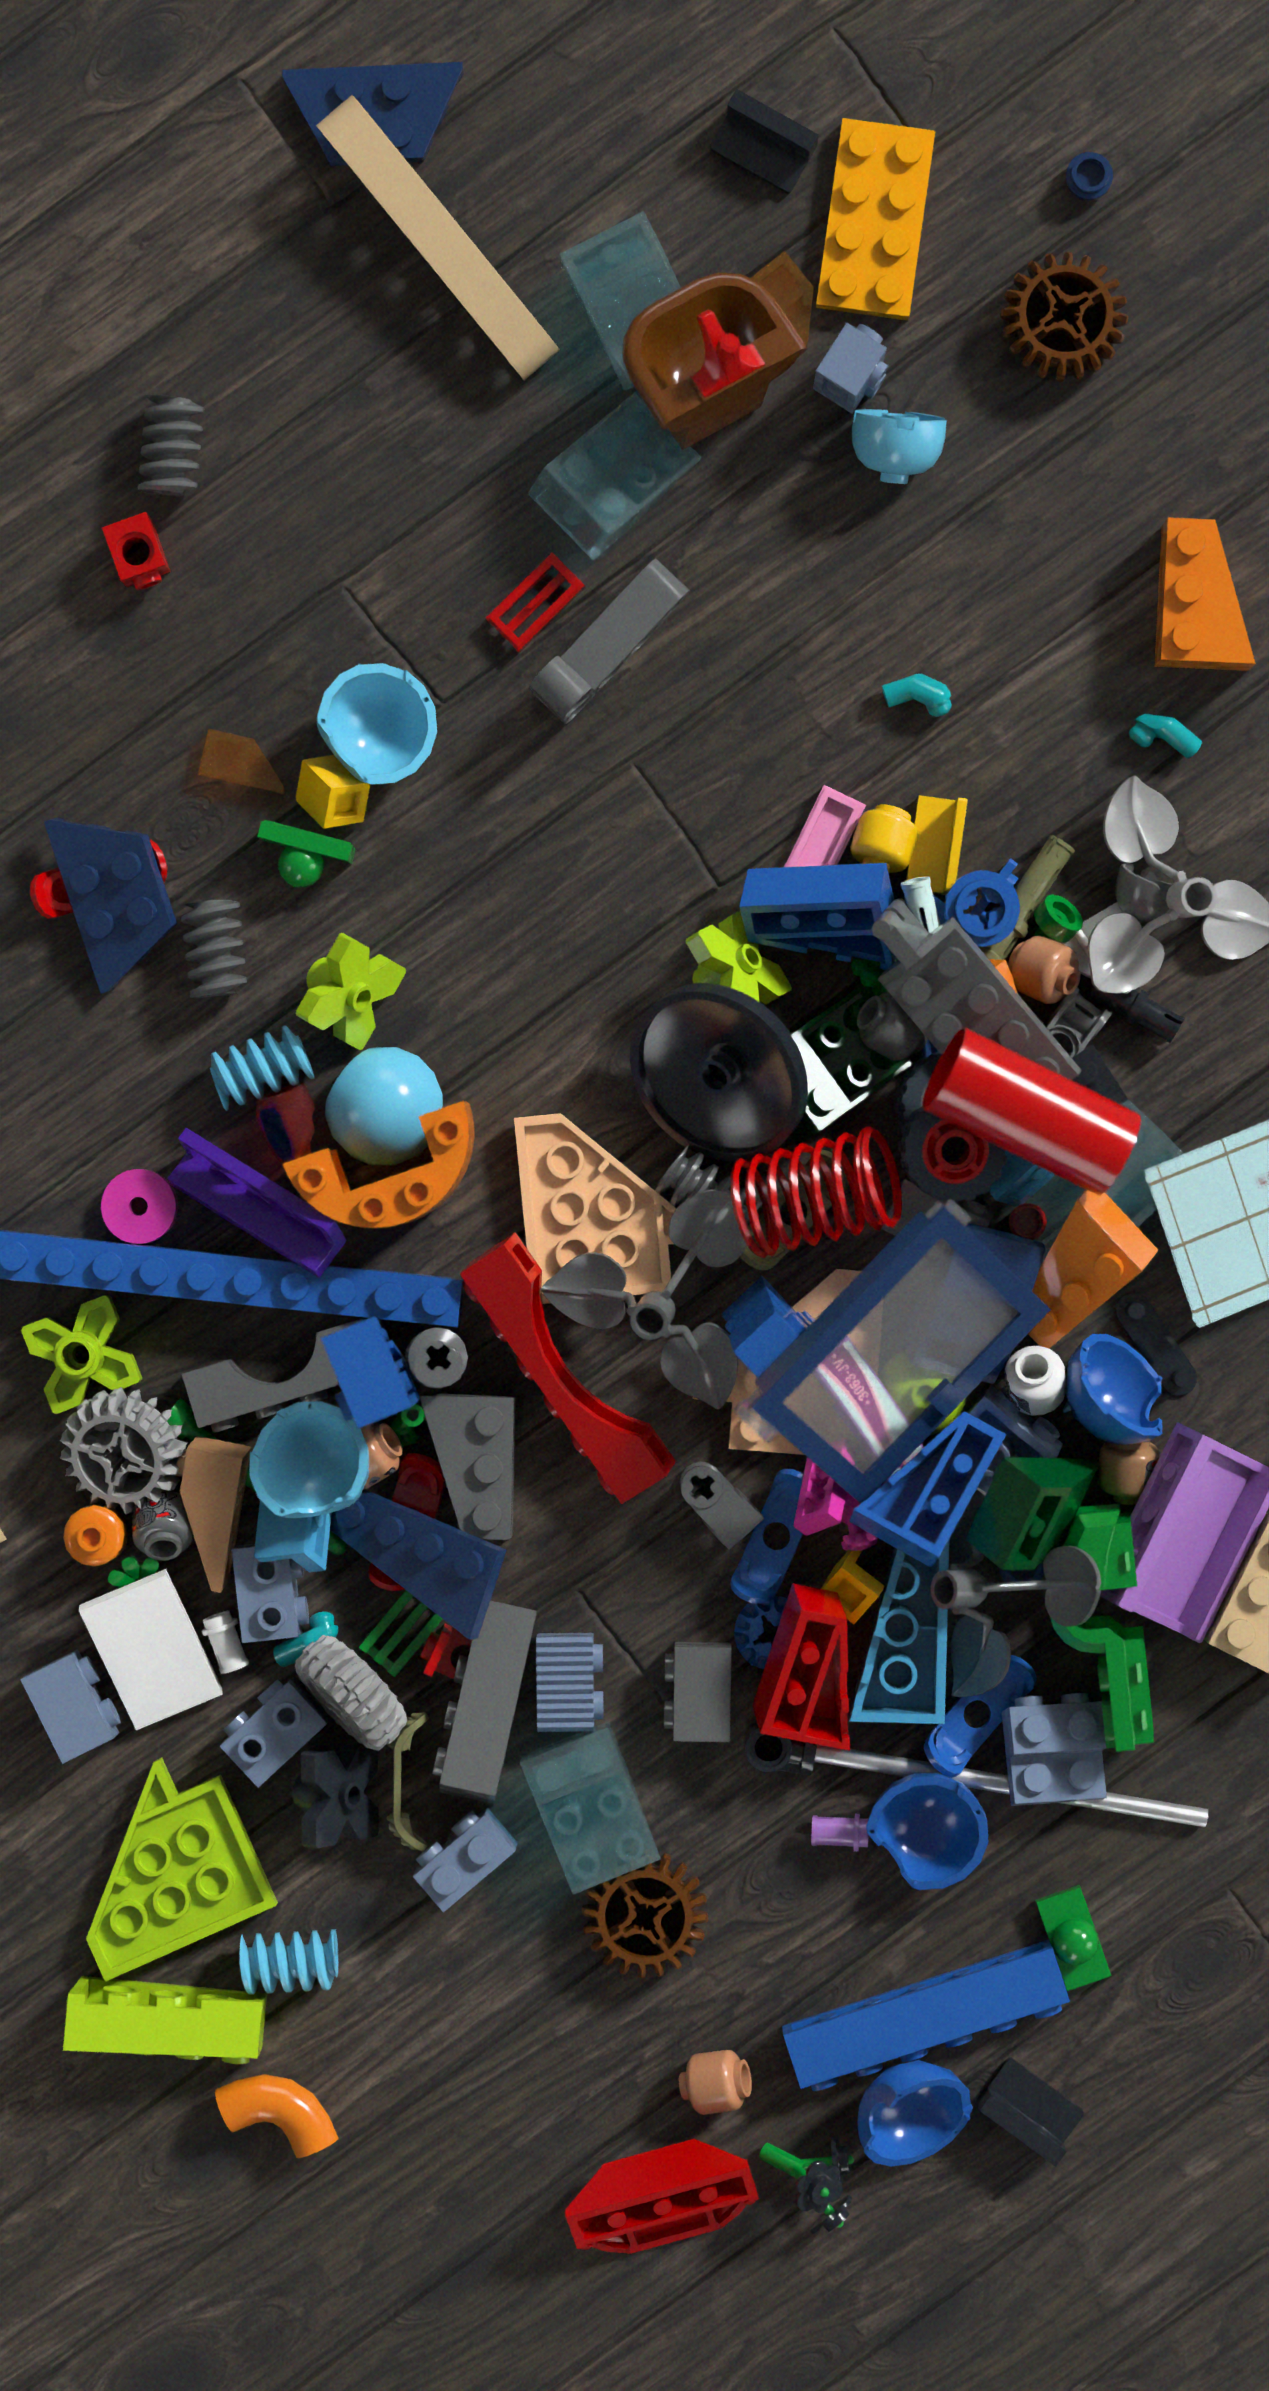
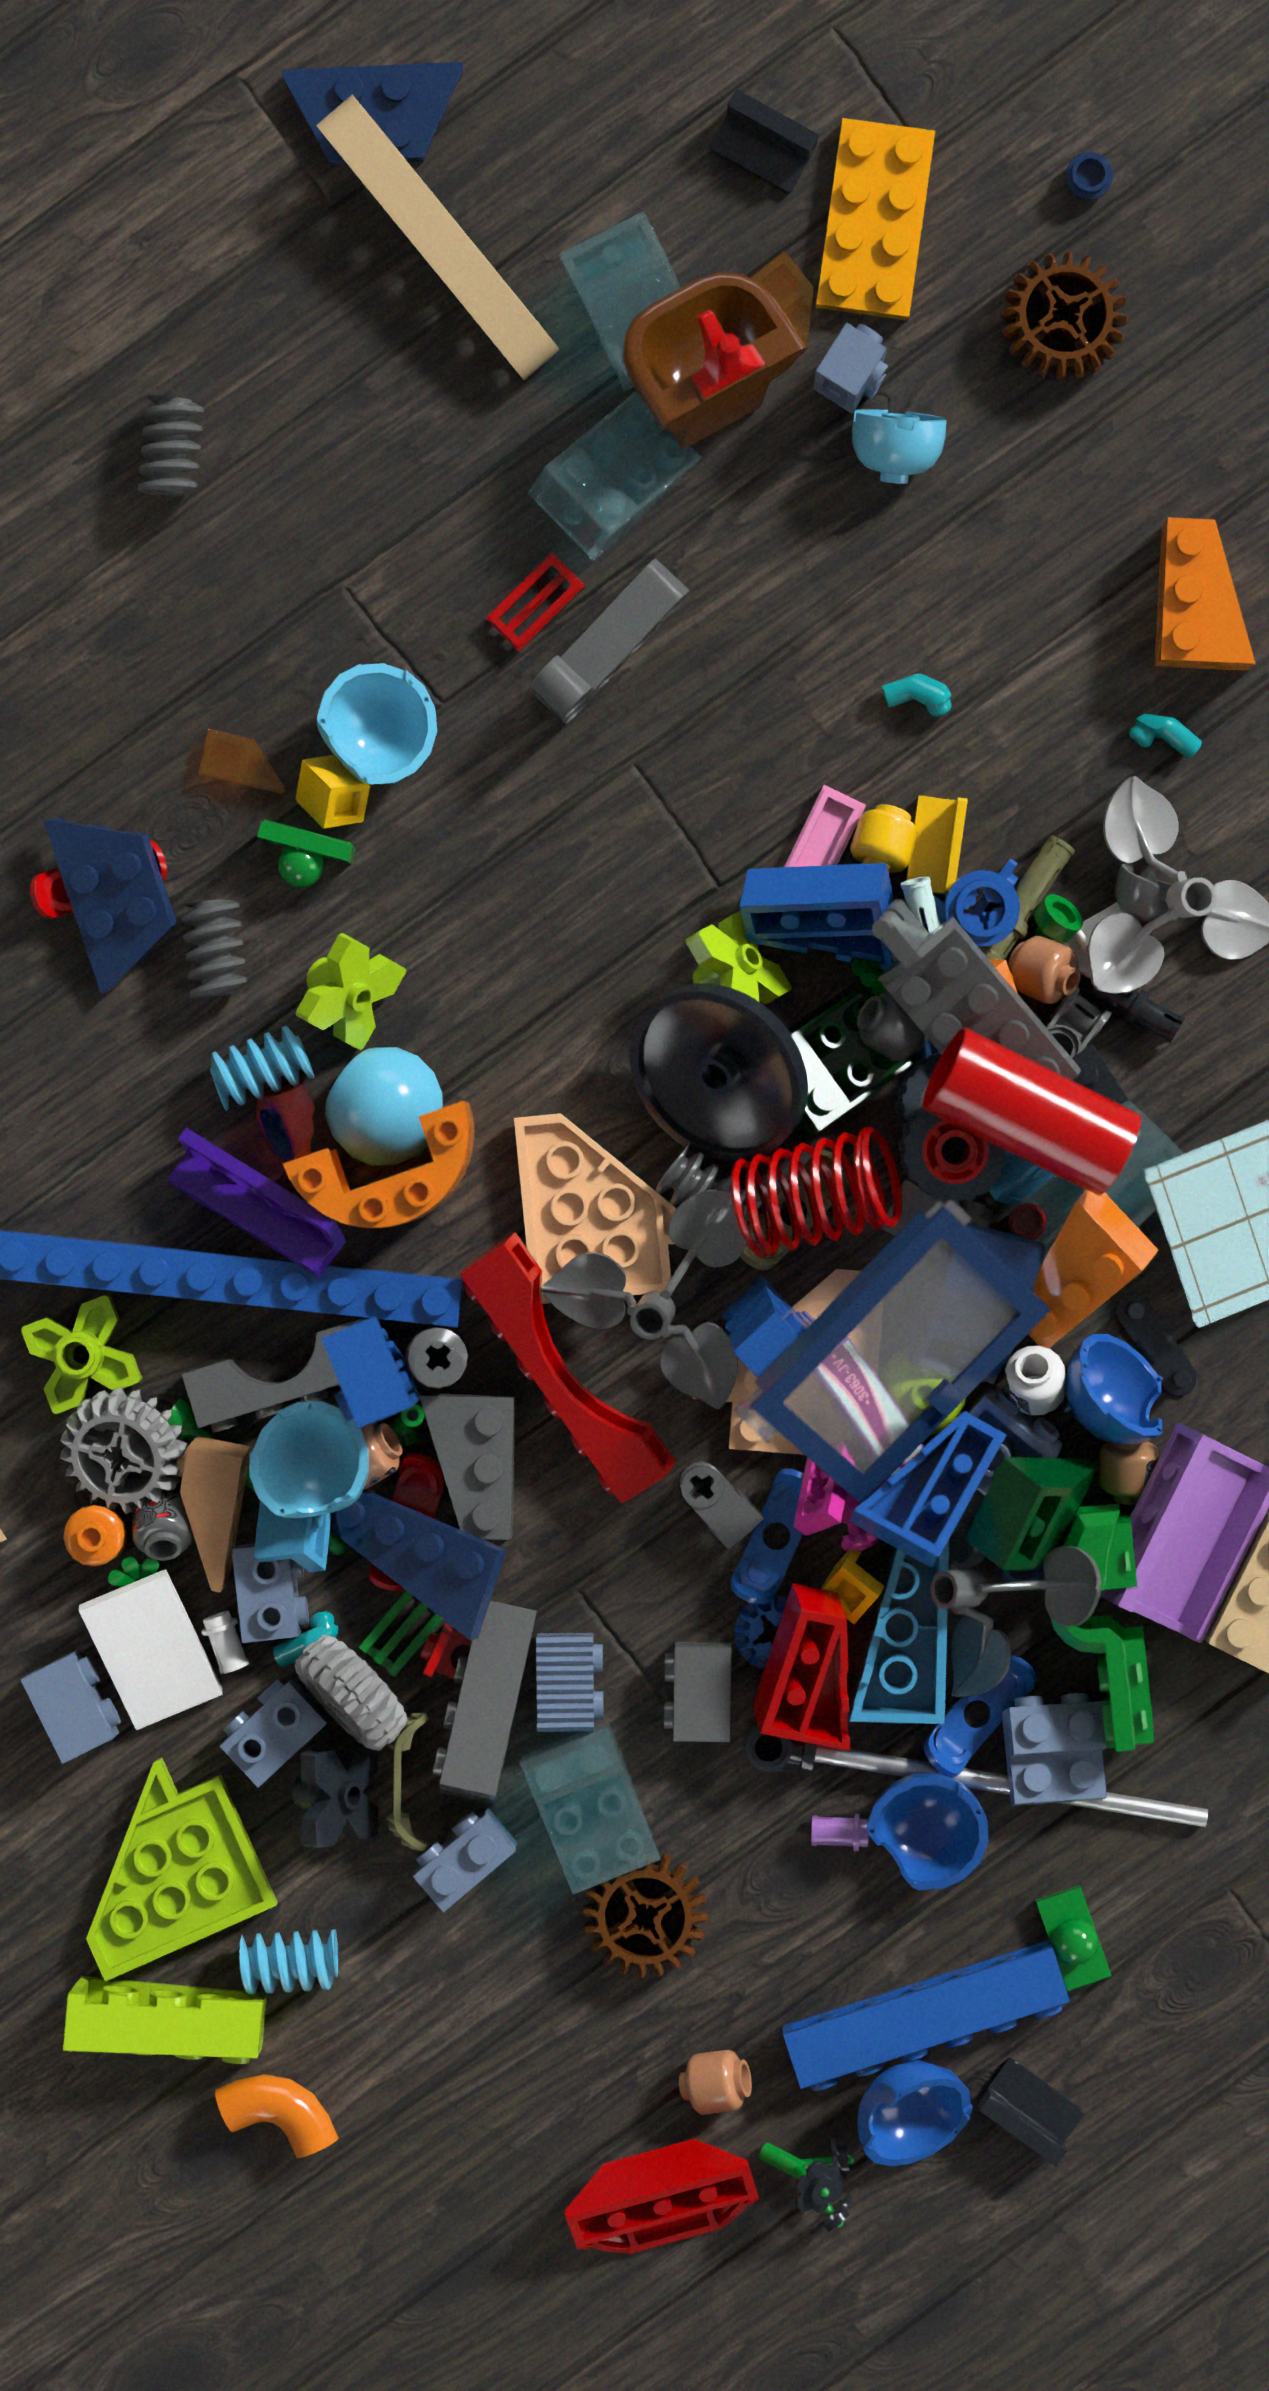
dark pink piece [101,1169,178,1244] -> none
red brick [102,512,171,590] -> none

